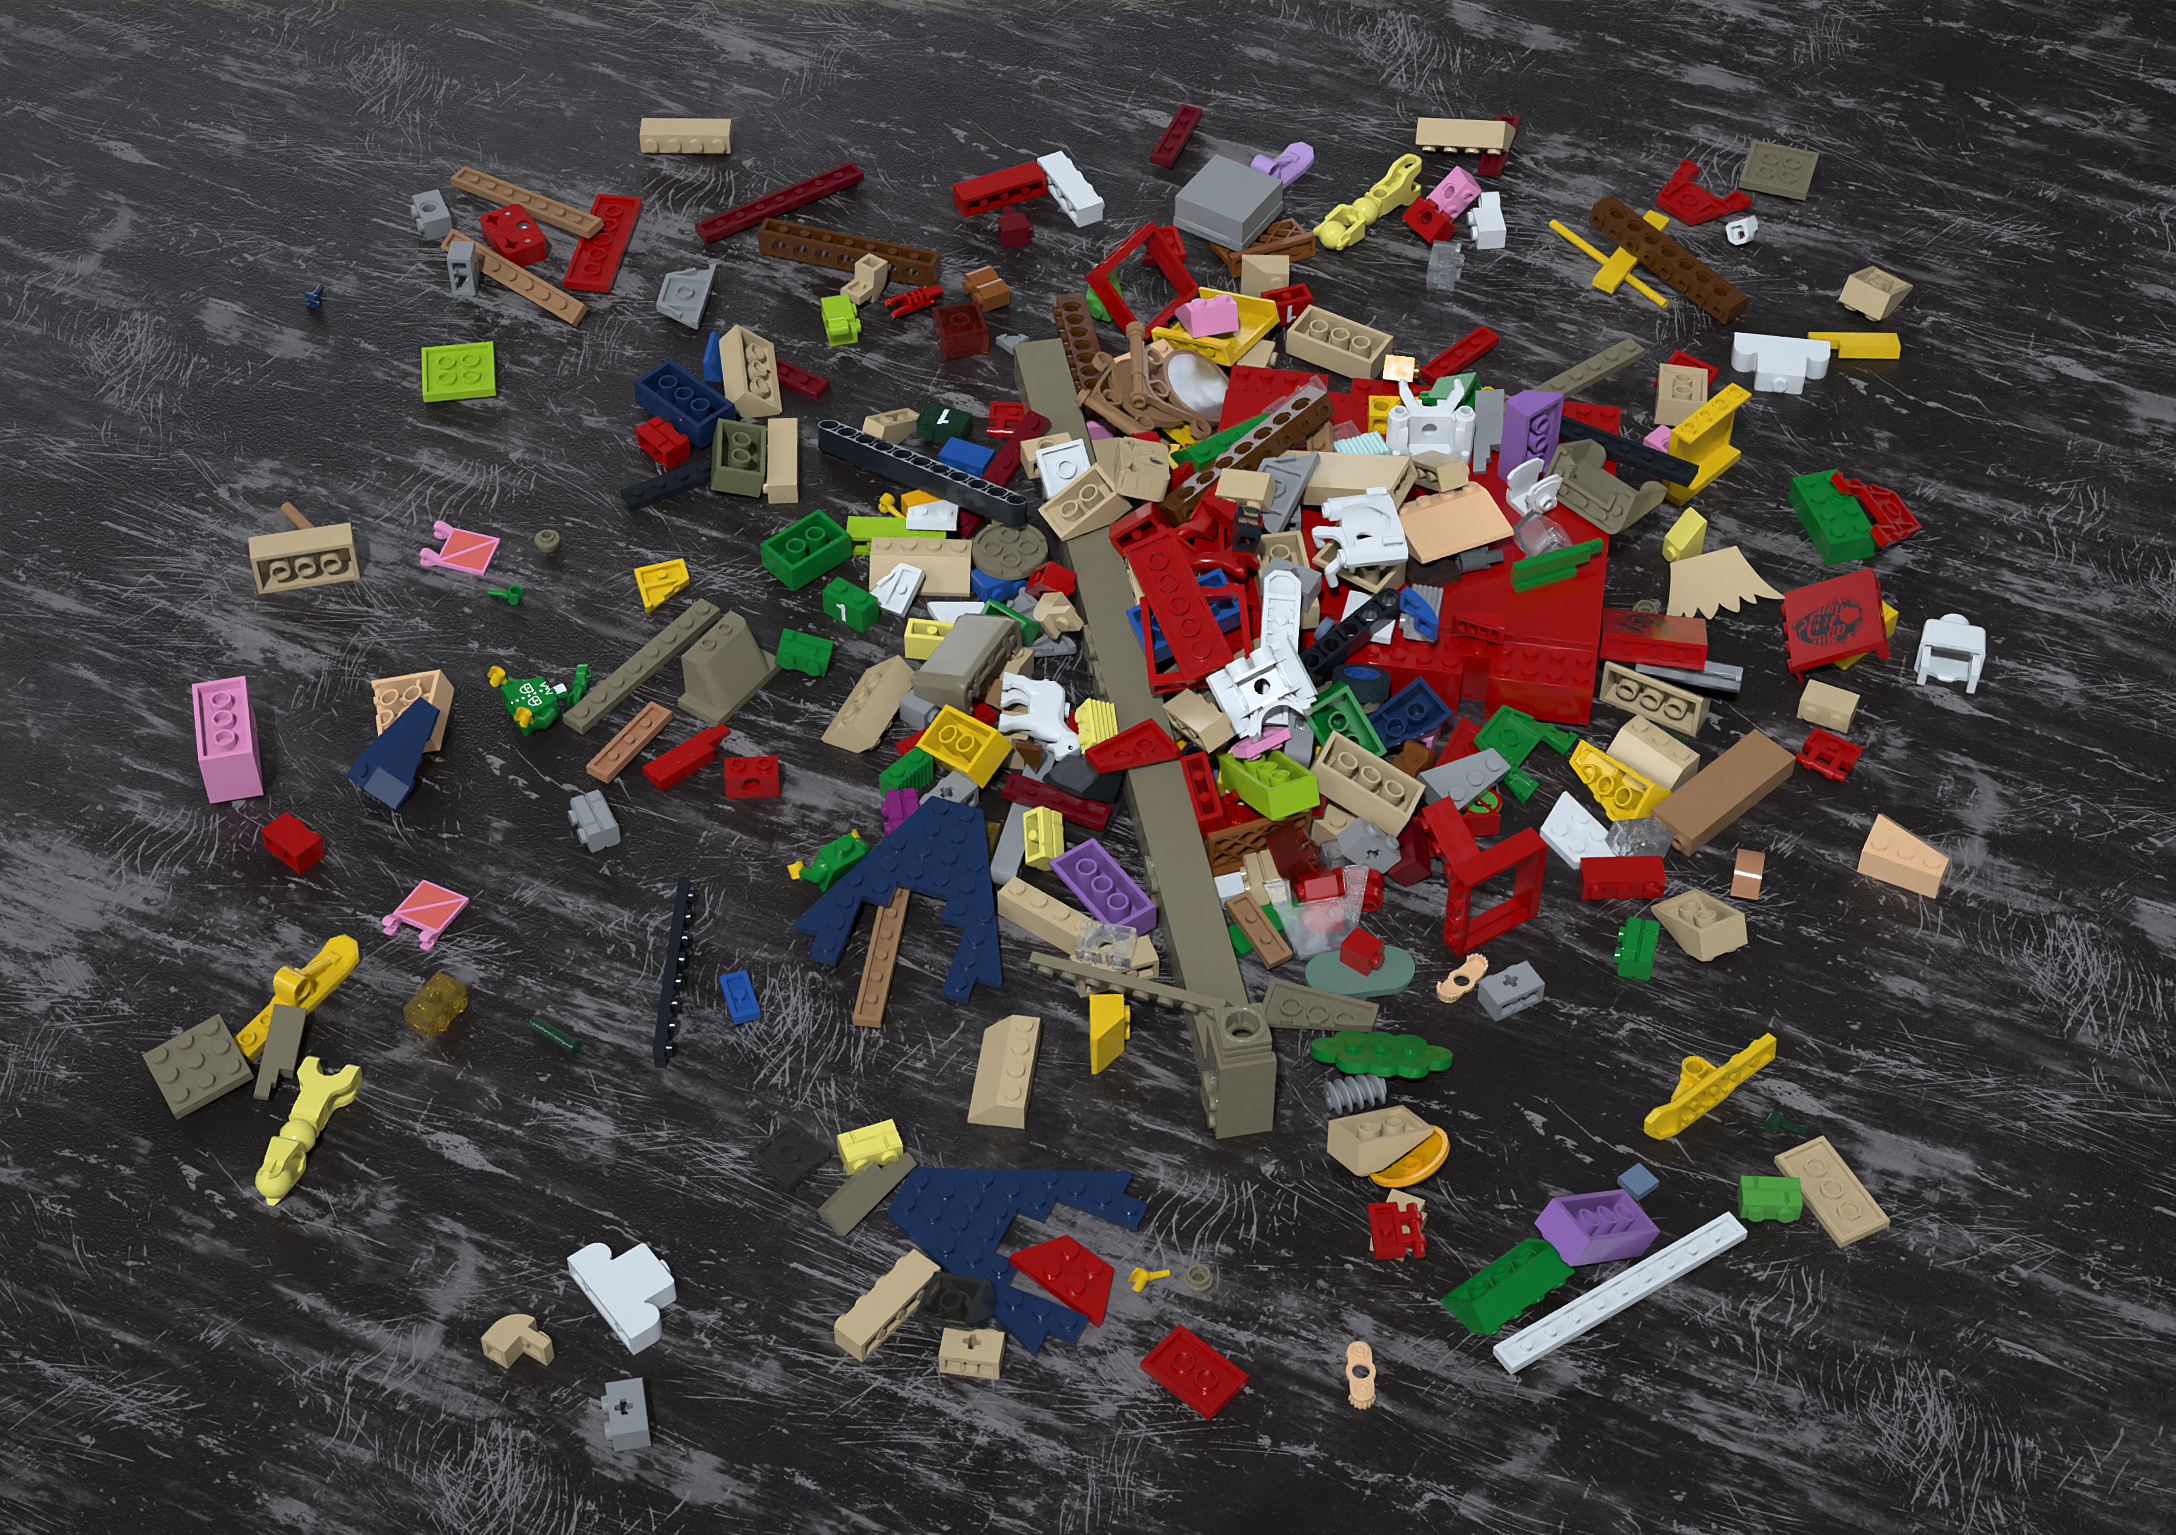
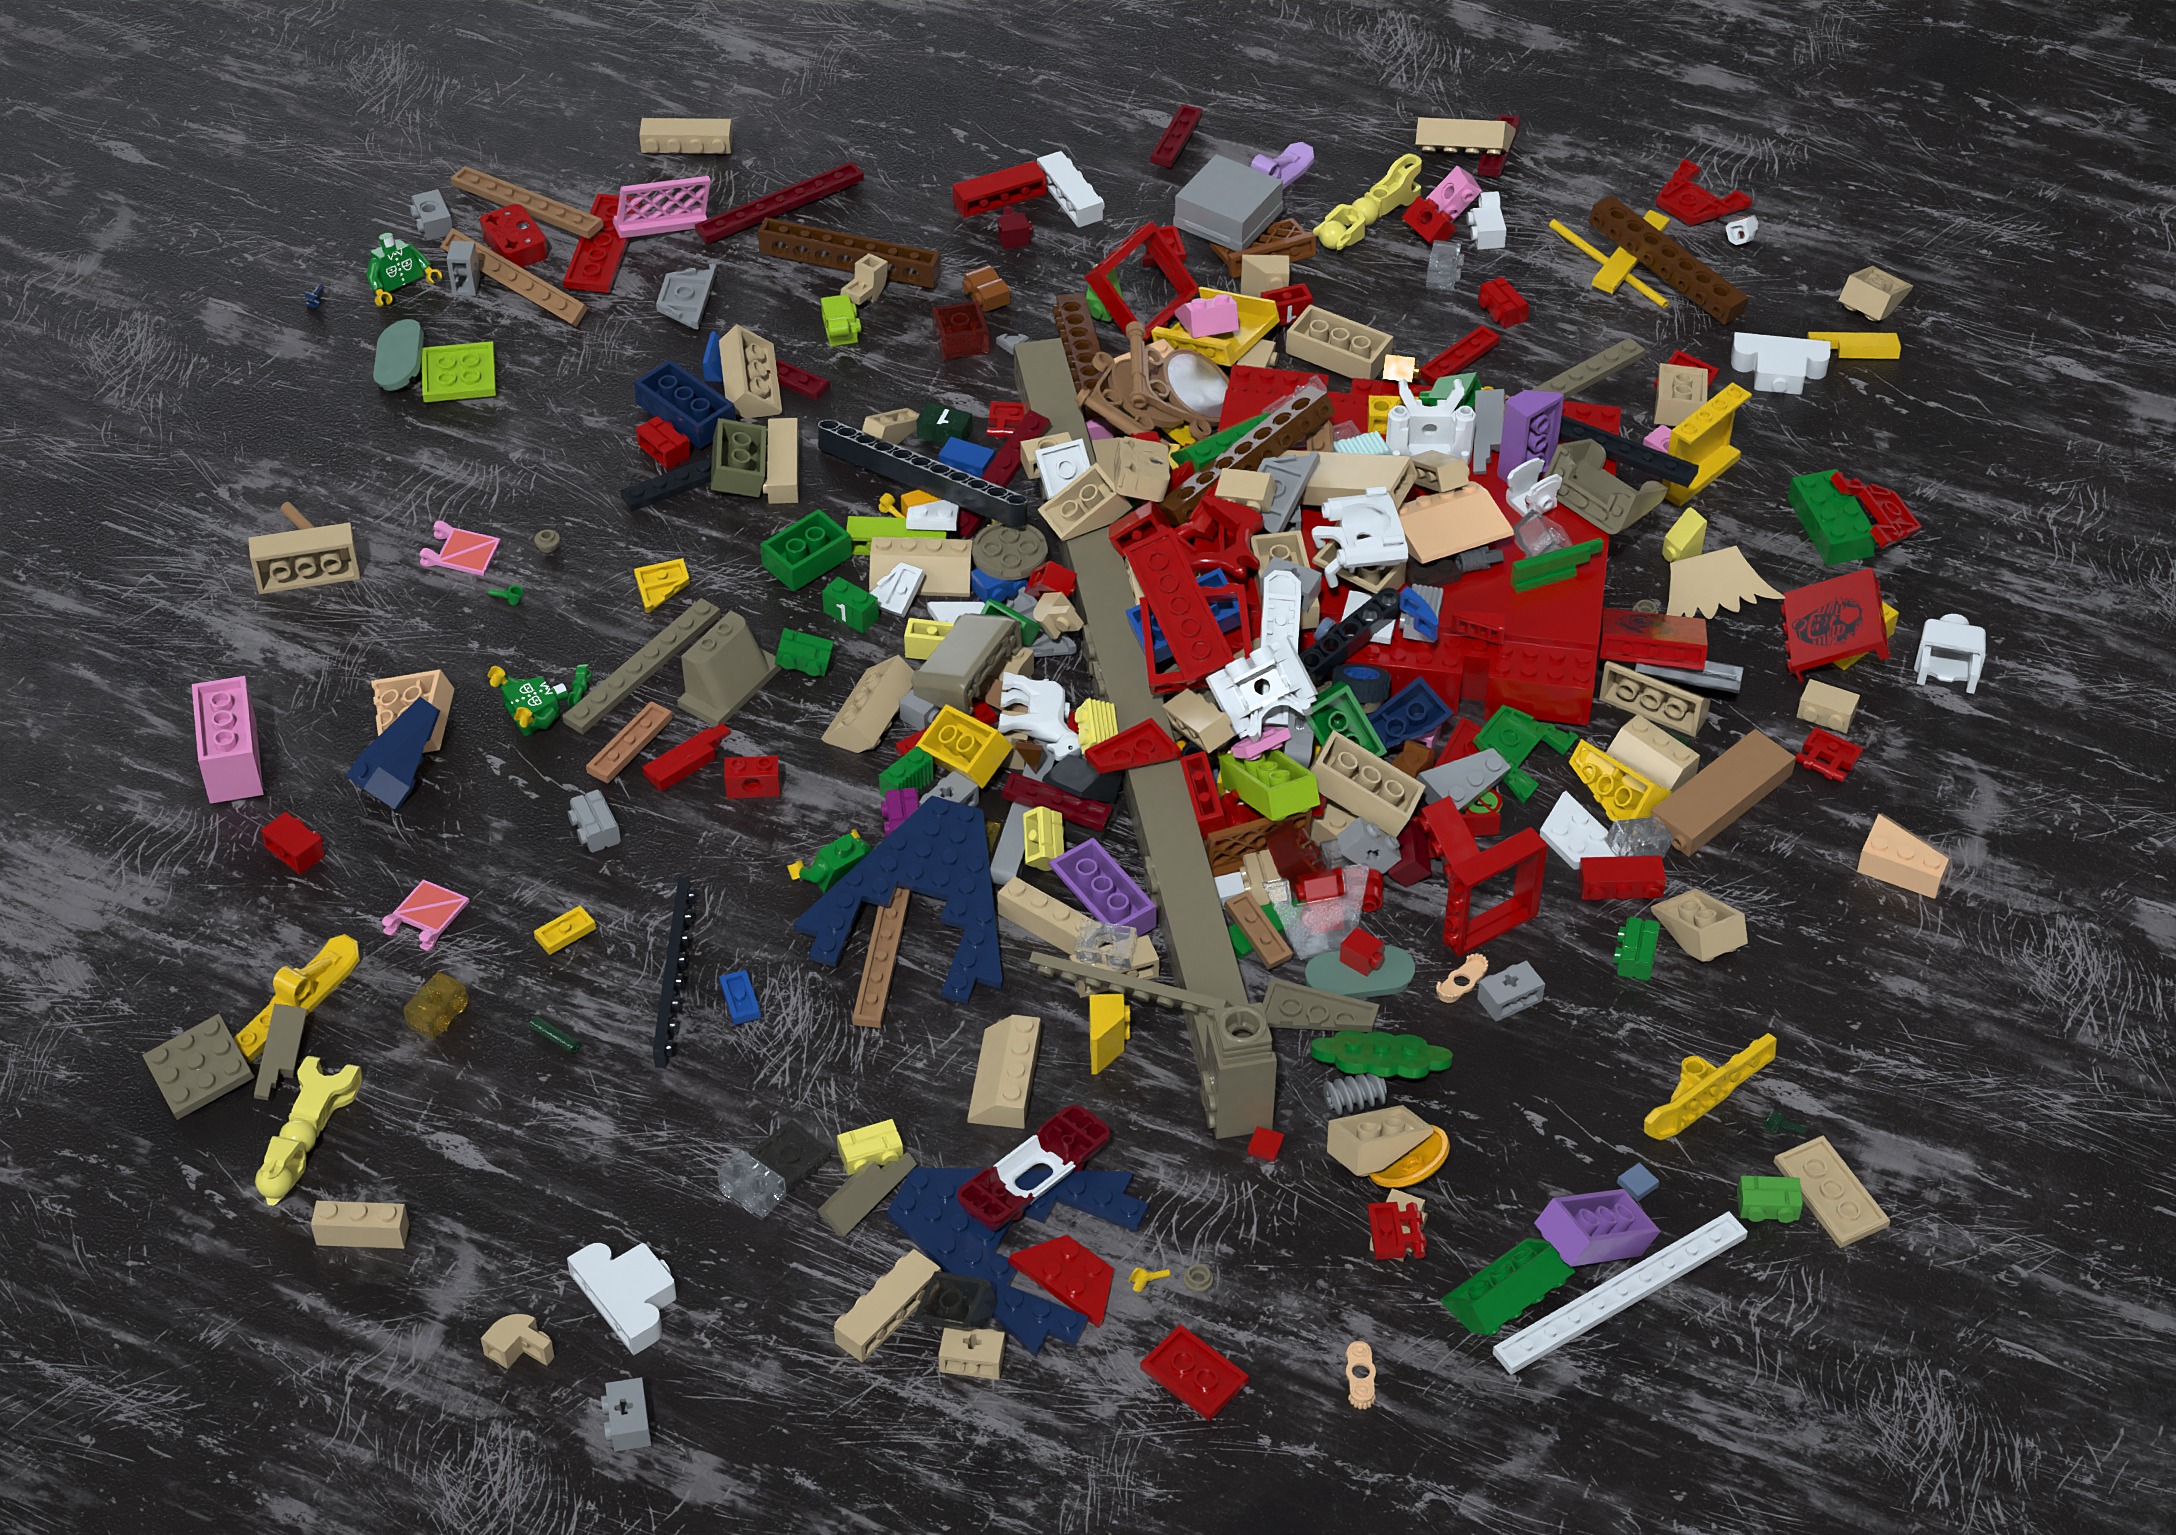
red hinge [884,284,944,319] -> none
black leg [1231,504,1261,553] -> none
nougat brick [1730,848,1765,900] -> none
dark tan plate [1738,140,1819,201] -> none
none -> tan brick [311,1201,409,1249]
none -> green torso [366,233,442,307]
none -> sand green tile [373,319,424,391]
none -> yellow plate [534,905,596,955]
none -> bright pink fence [613,176,711,238]
none -> clear brick [717,1149,786,1218]
none -> dark red piece [957,1105,1110,1231]
none -> red tile [1248,1126,1284,1162]
none -> red brick [1478,276,1529,329]

